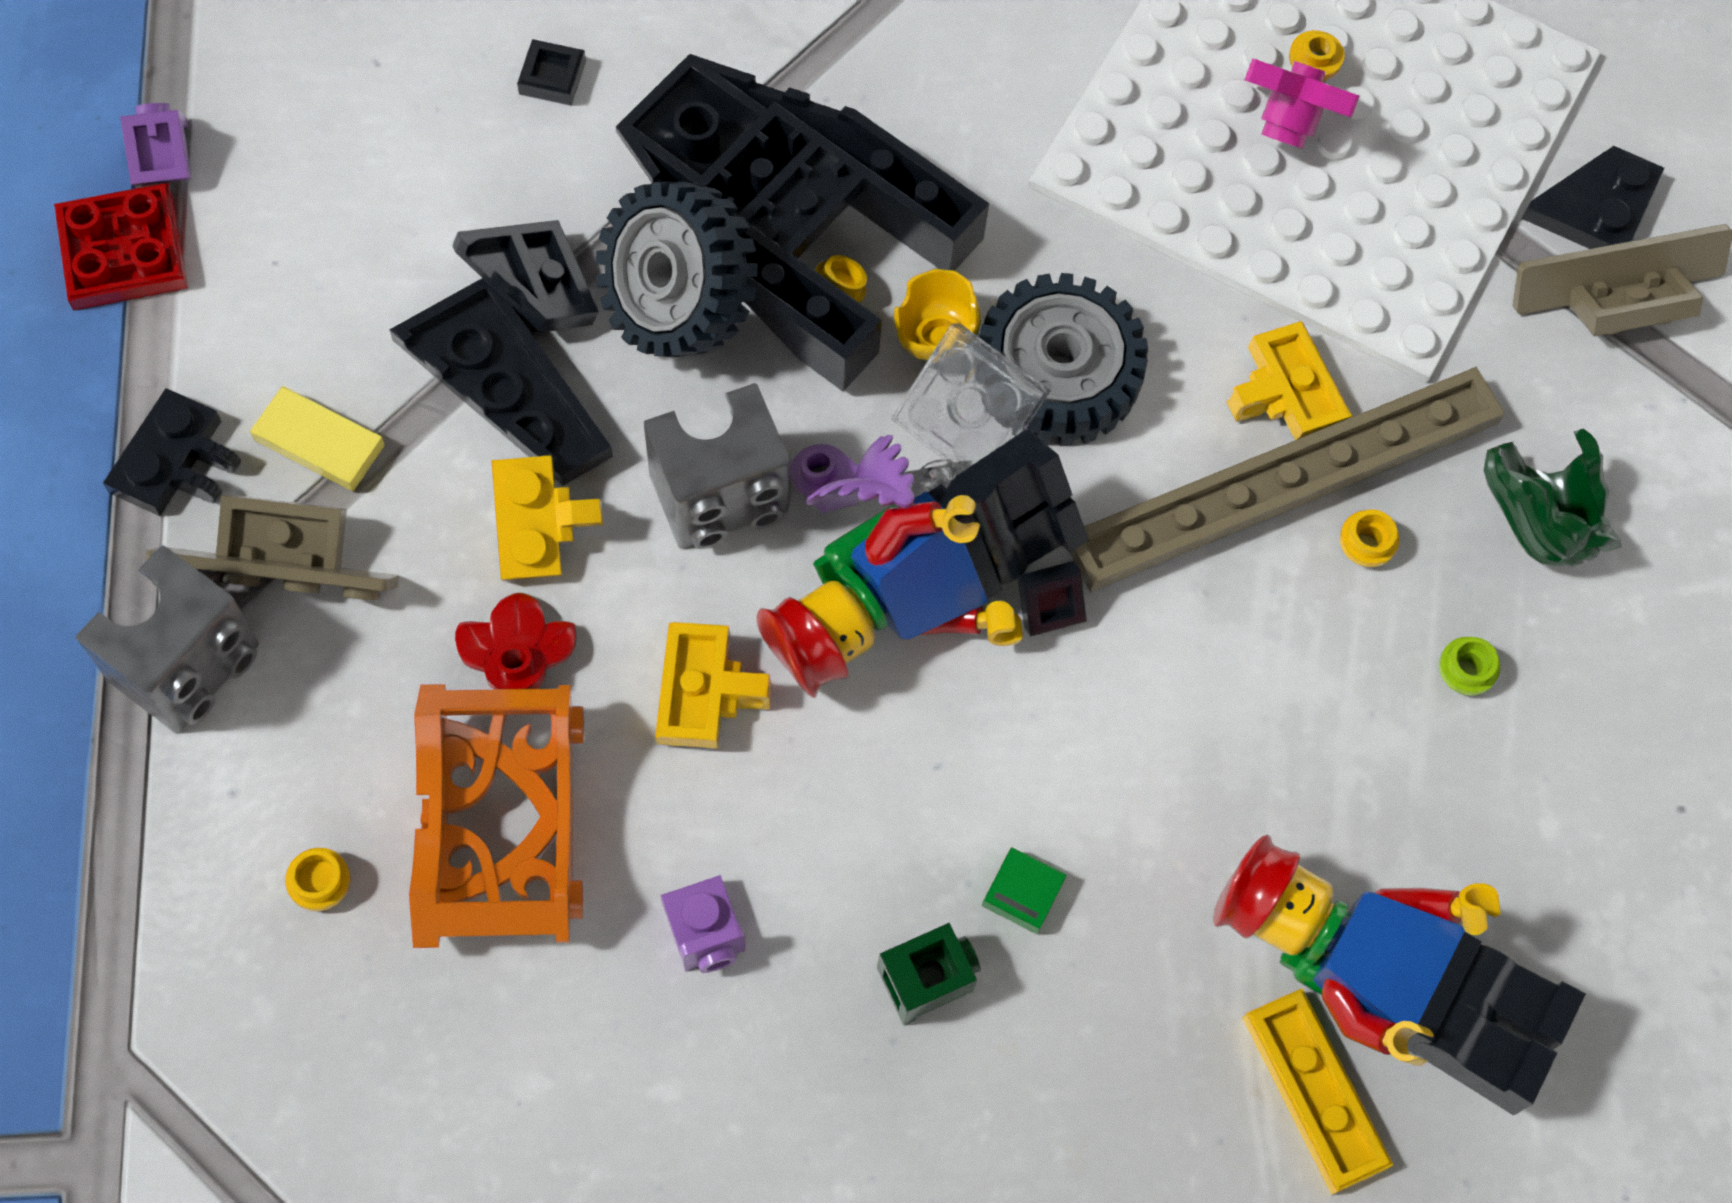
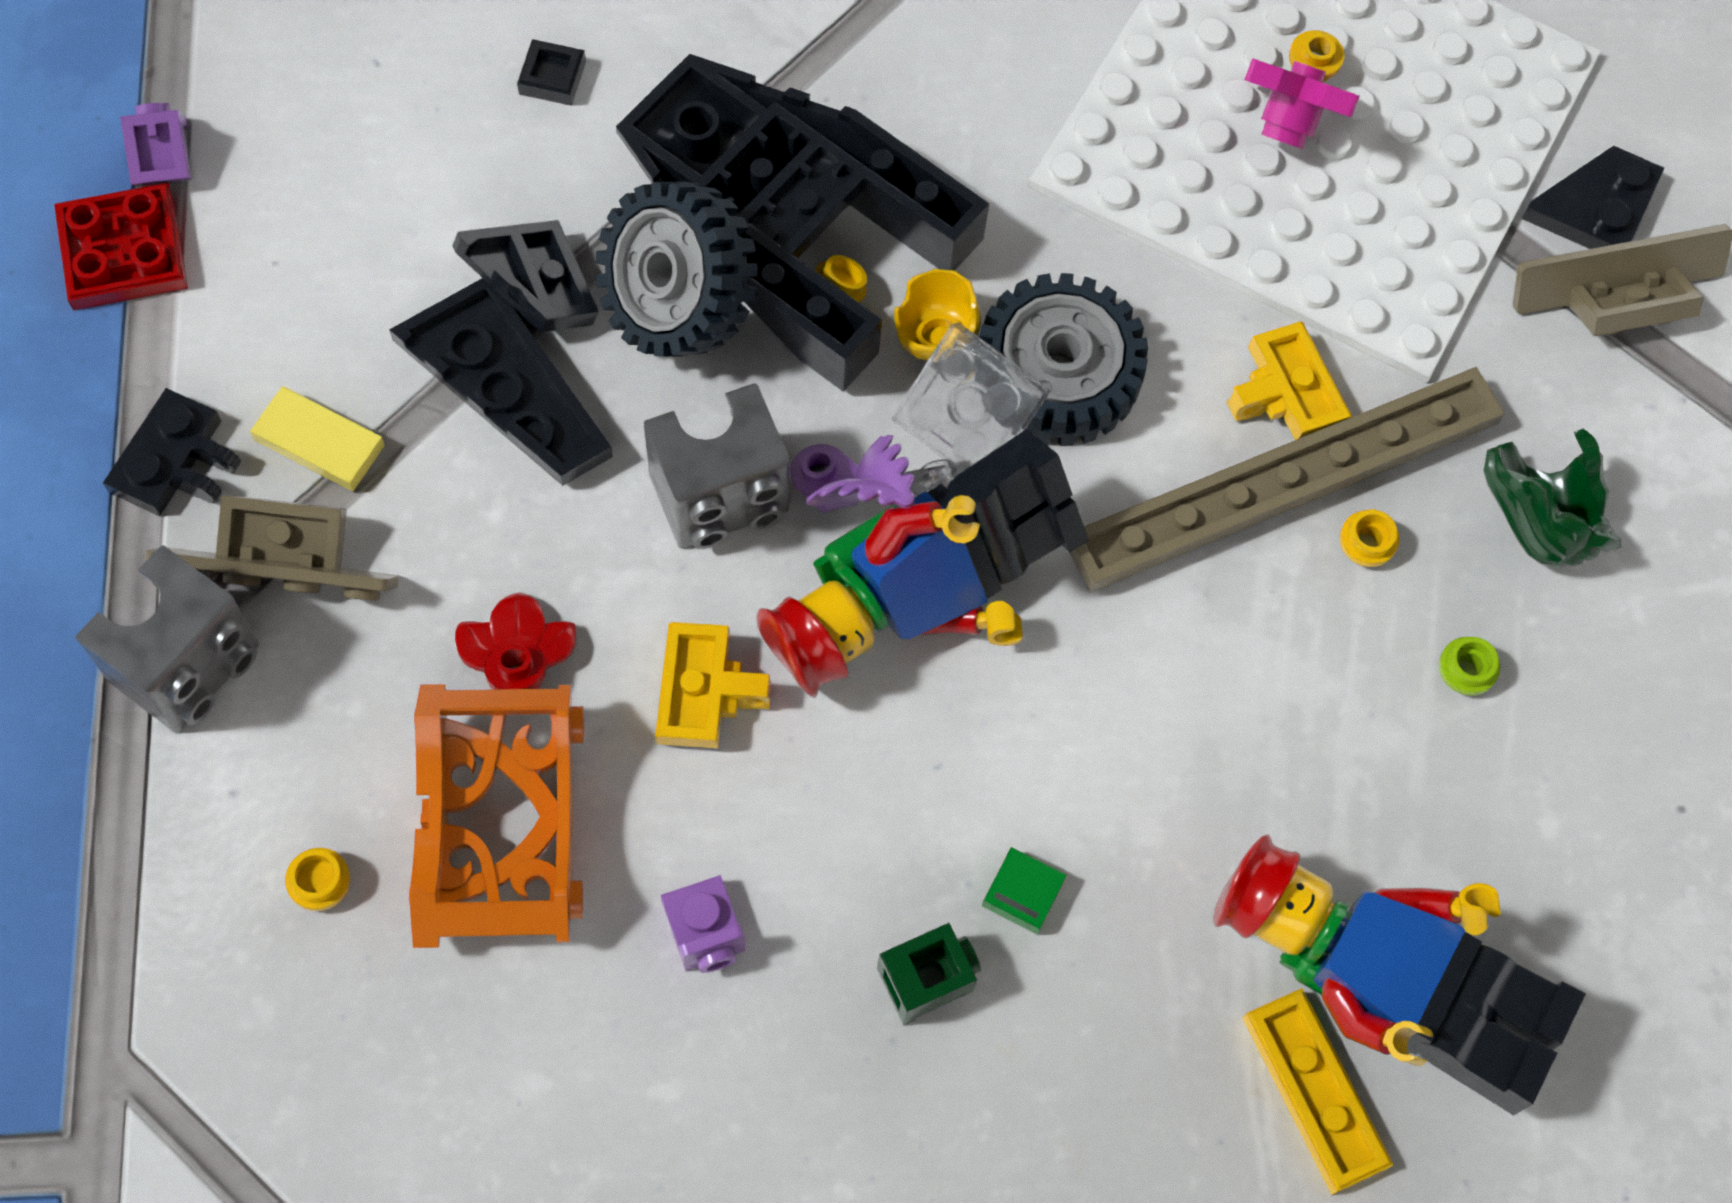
yellow hinge [491,456,604,581] -> none
black tile [1017,561,1087,637] -> none

